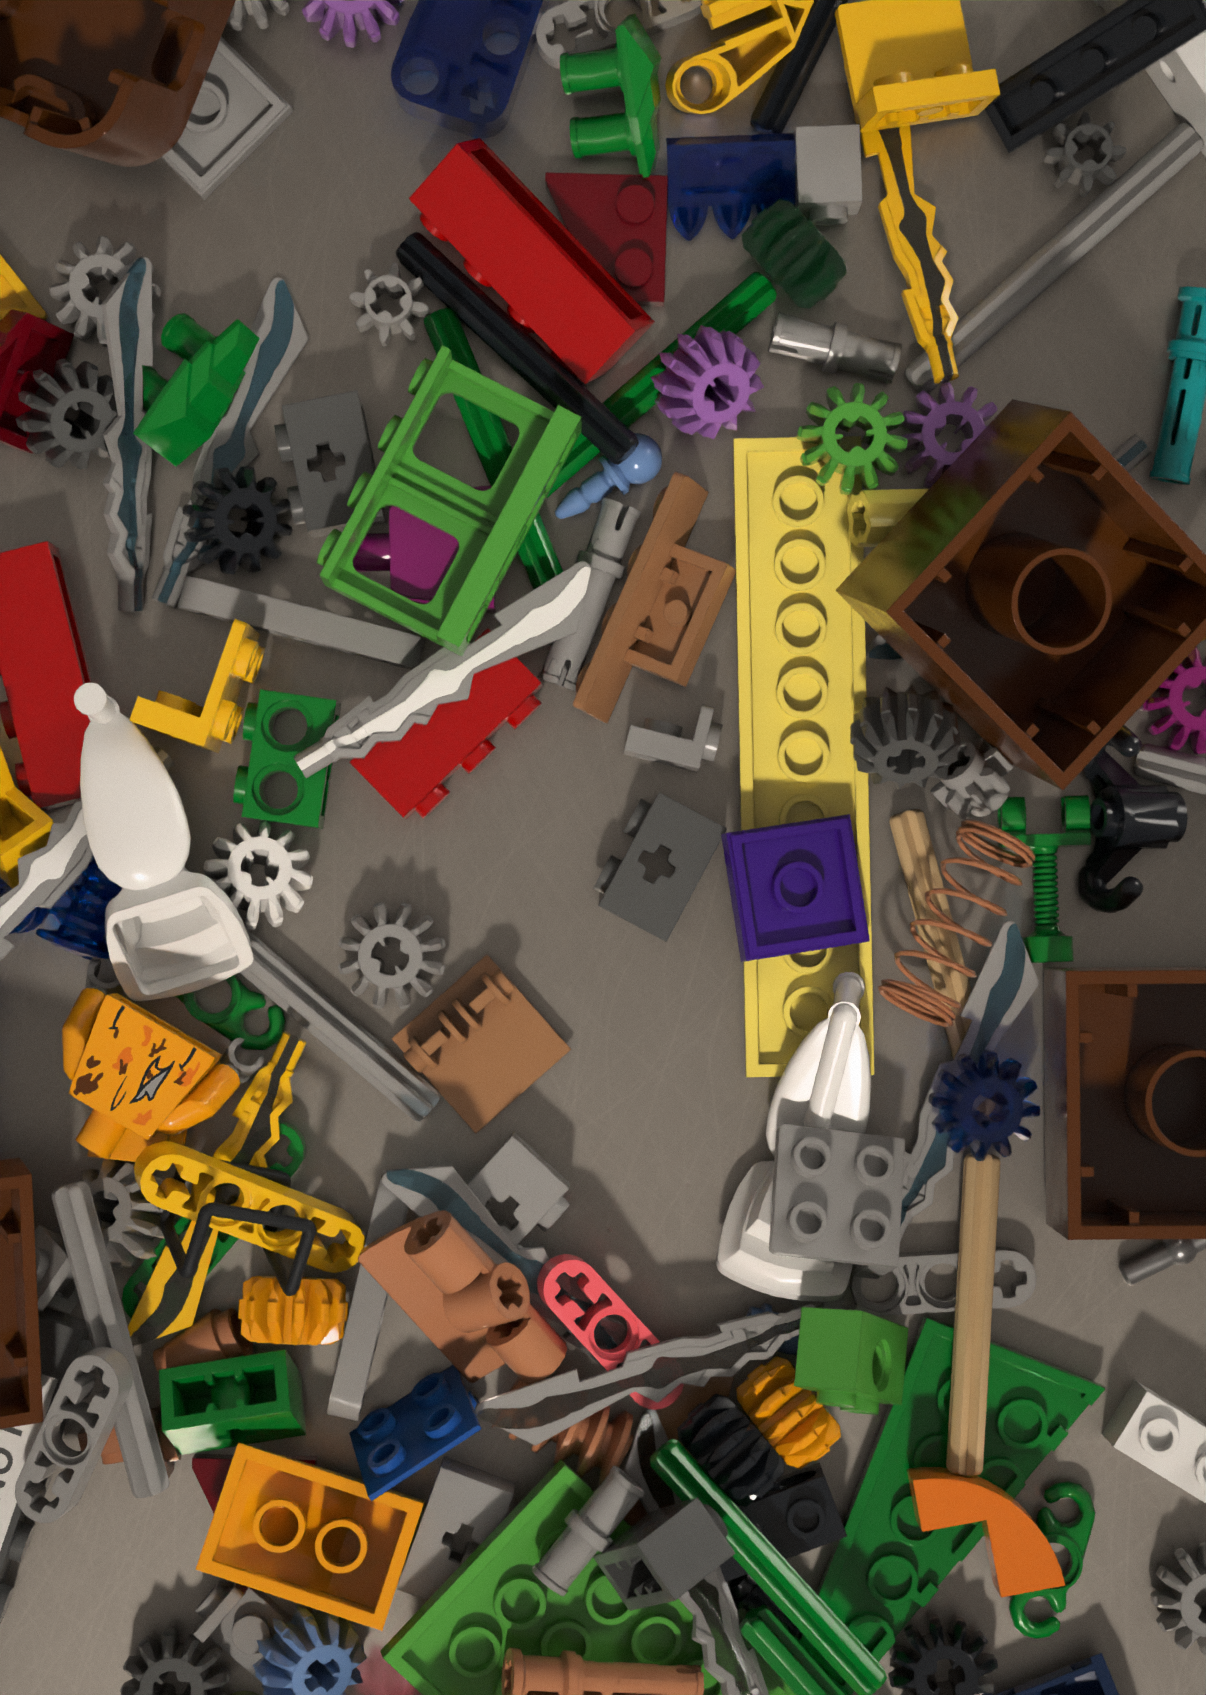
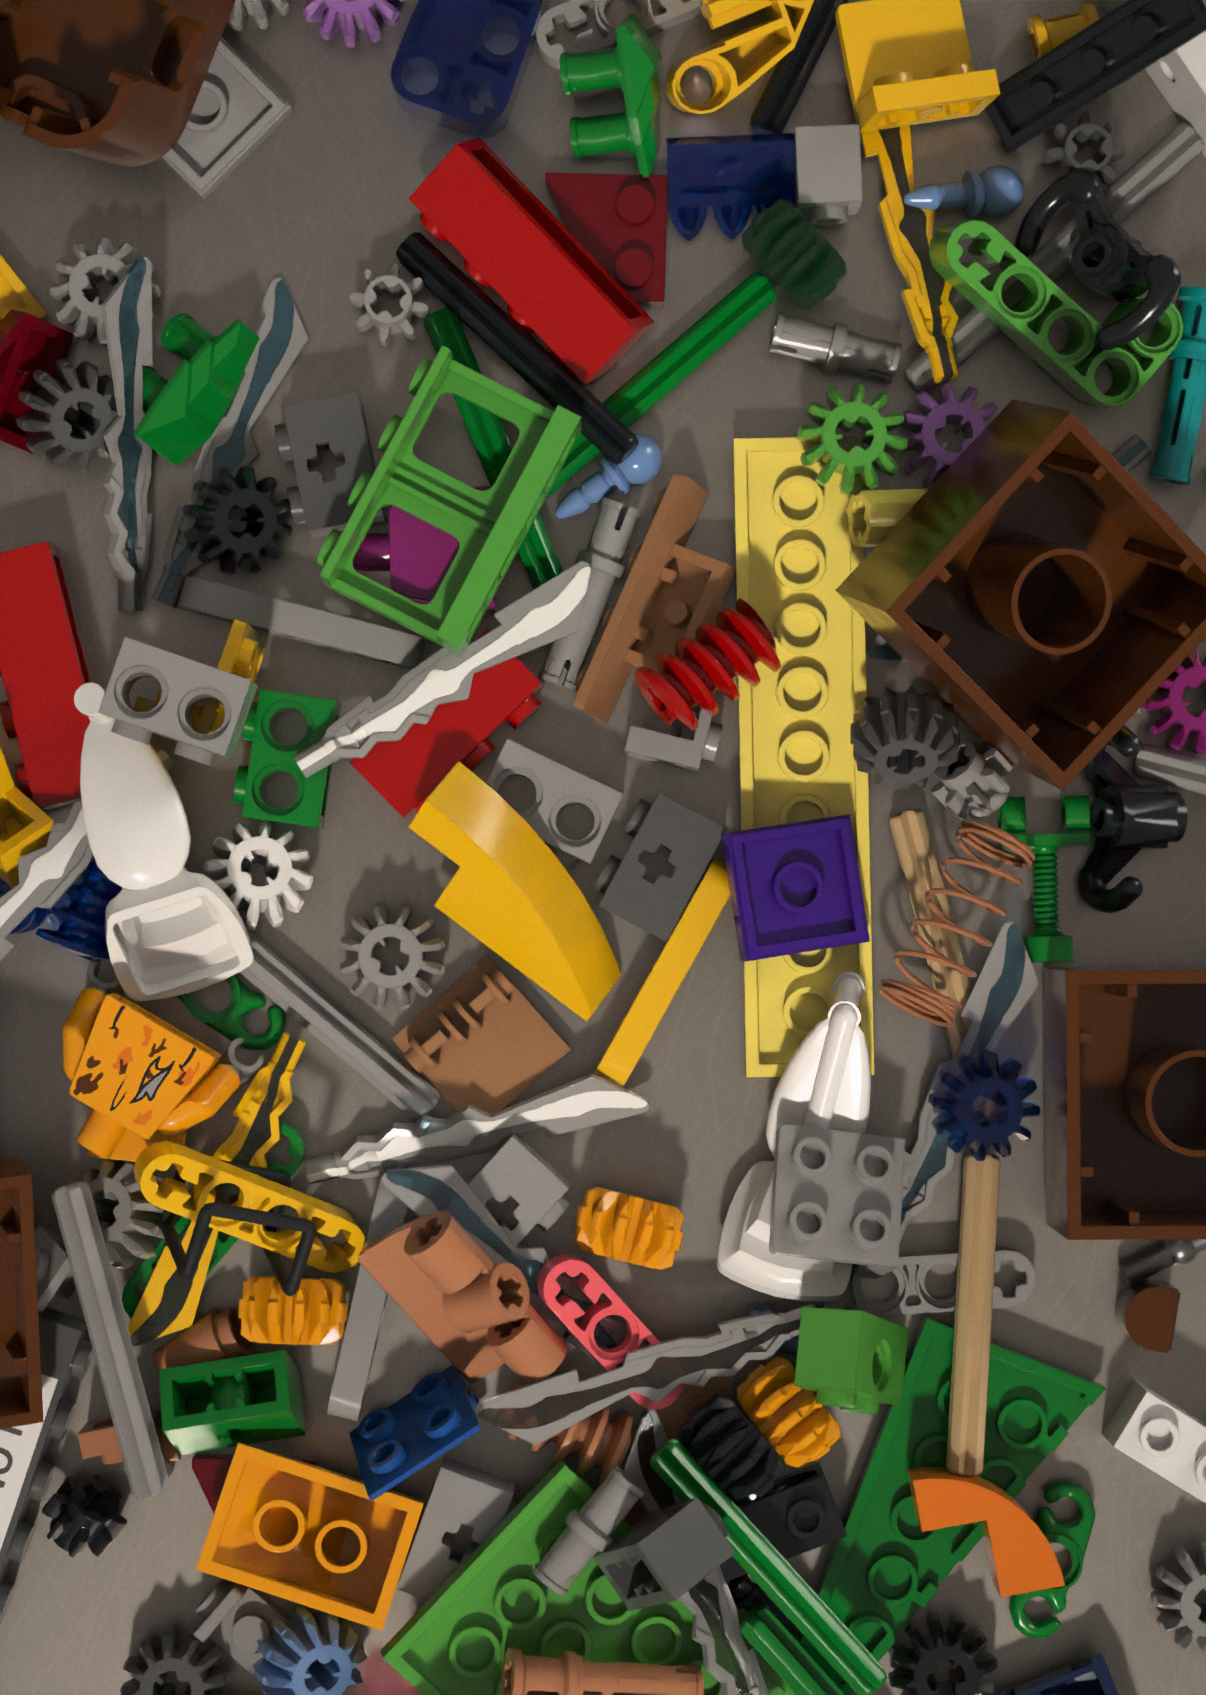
light grey beam [15,1346,133,1523] -> none
medium lavender gear [650,325,764,439] -> none
none -> black gear [42,1475,127,1558]
none -> light grey brick [98,637,258,767]
none -> light grey sword [304,1073,649,1185]
none -> yellow slope [408,761,621,1022]
none -> light grey brick [486,739,623,870]
none -> light orange gear [574,1187,685,1270]
none -> yellow beam [593,856,730,1087]
none -> red piece [634,598,781,731]
none -> medium blue bar [904,165,1024,217]
none -> bright green beam [929,220,1183,407]
none -> black piece [1014,168,1182,350]
none -> yellow bush [1027,2,1099,62]
none -> reddish brown brick [1115,1279,1181,1354]

